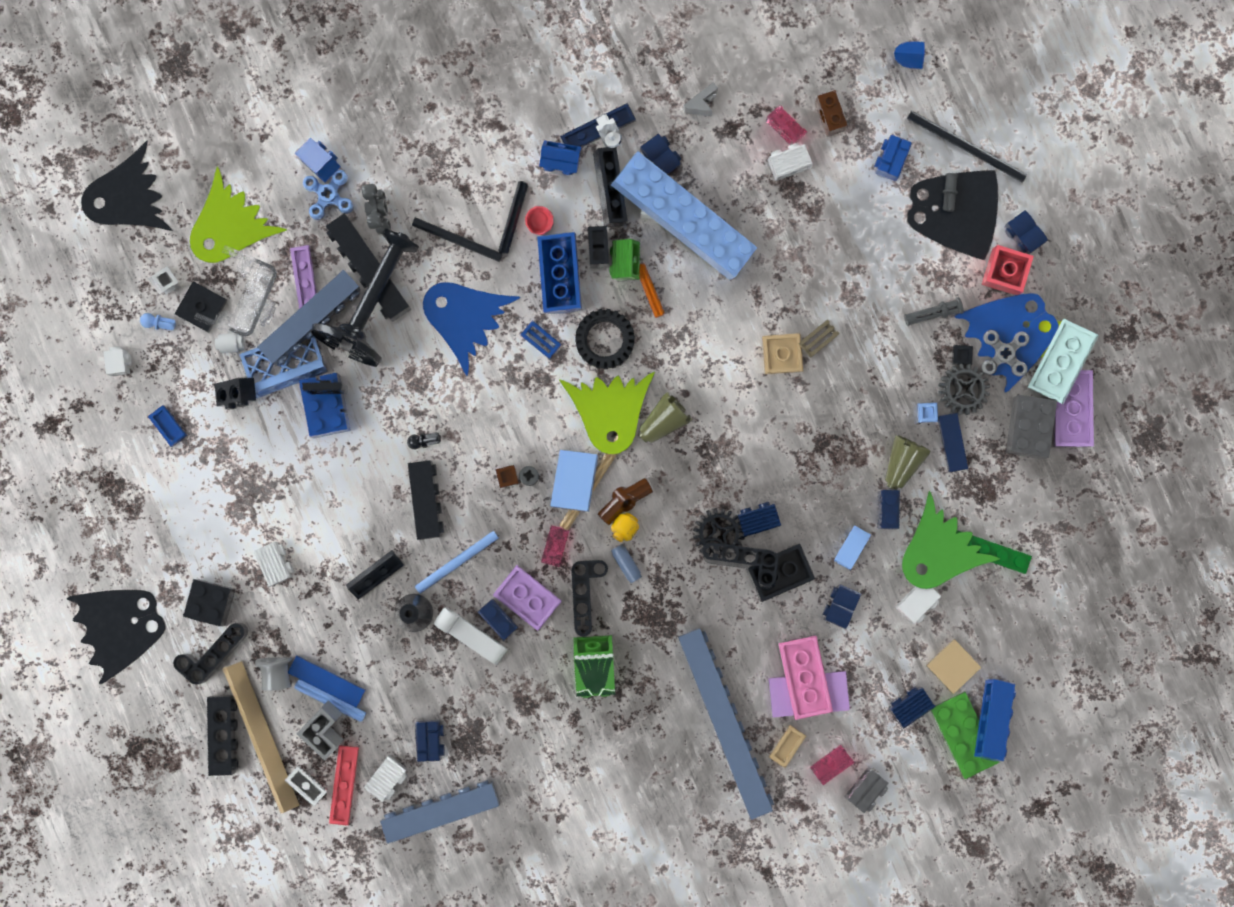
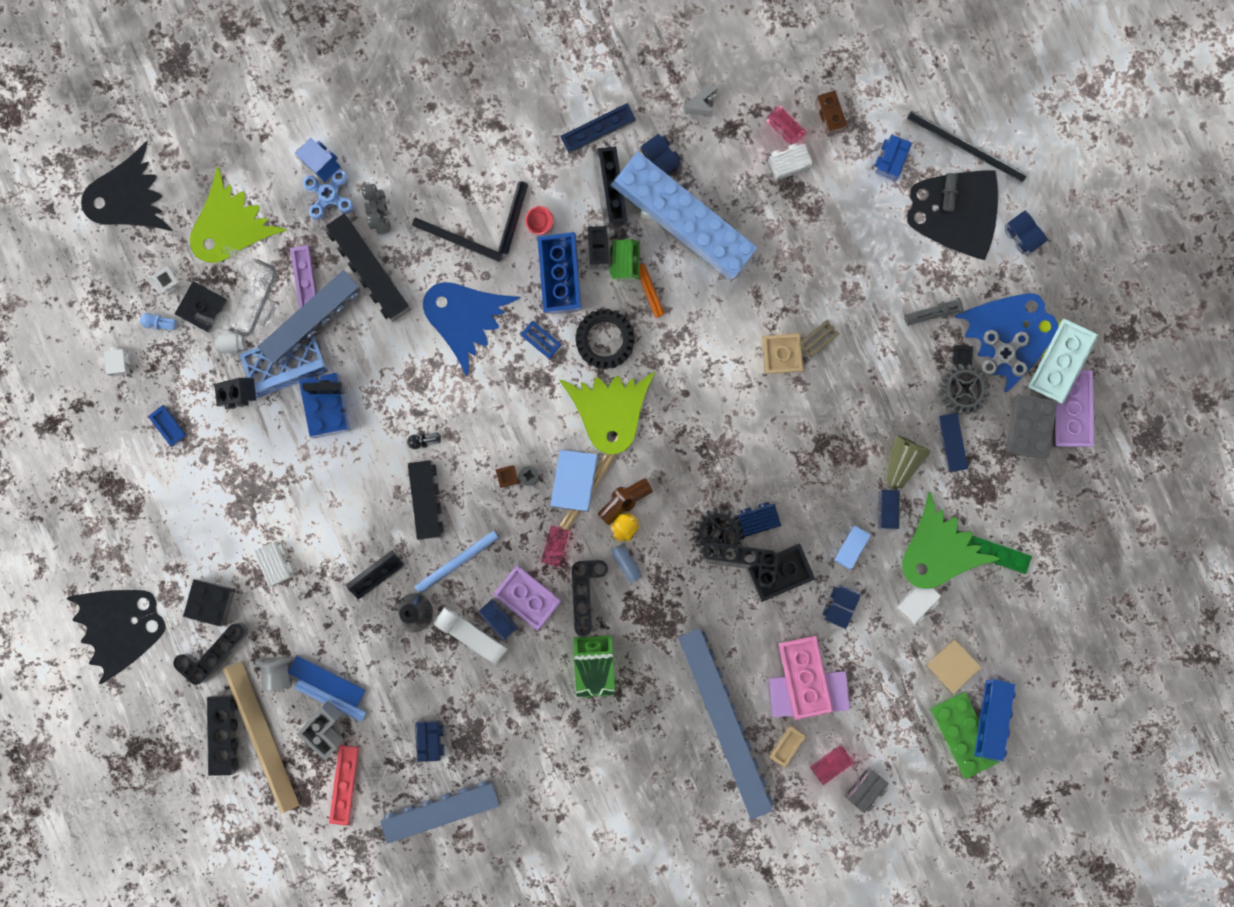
white brick [285,766,328,806] -> none
black piece [310,228,419,367] -> none
white brick [364,755,408,802] -> none
blue brick [539,140,581,175] -> none
white hips [596,114,623,148] -> none
olive cone [639,392,693,443] -> none
dark blue brick [888,686,935,729] -> none
blue brick [894,41,925,69] -> none
light blue tile [917,403,938,423] -> none
coral brick [981,245,1034,295] -> none

